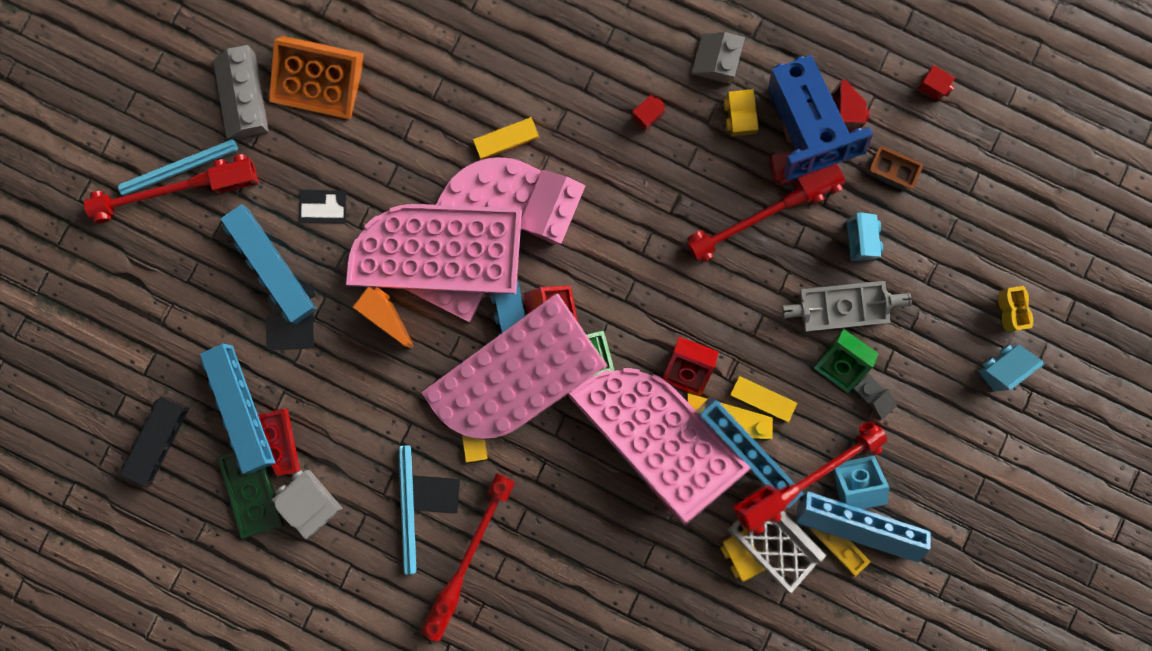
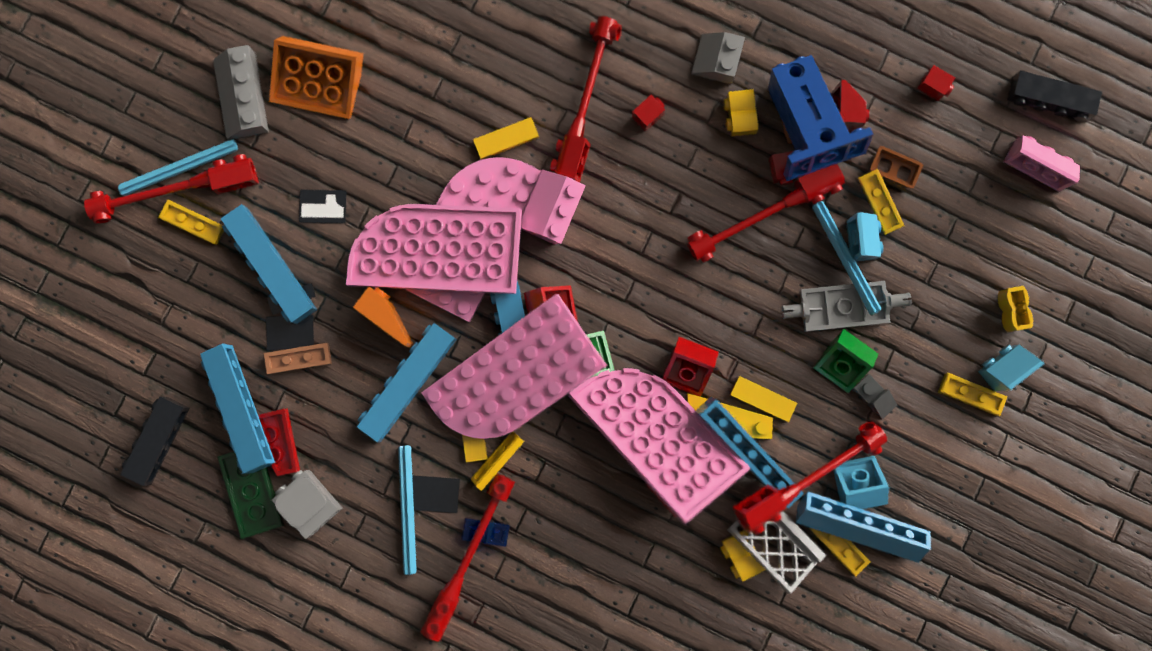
none -> yellow tile [158,199,224,245]
none -> nougat plate [264,343,332,374]
none -> dark azure brick [357,323,457,442]
none -> clear blue slope [461,518,510,546]
none -> yellow tile [471,431,524,491]
none -> red bar [550,16,622,183]
none -> medium azure axle [813,201,881,315]
none -> yellow tile [857,169,905,235]
none -> yellow tile [938,372,1007,416]
none -> bright pink slope [1004,135,1080,192]
none -> black brick [1007,70,1102,122]

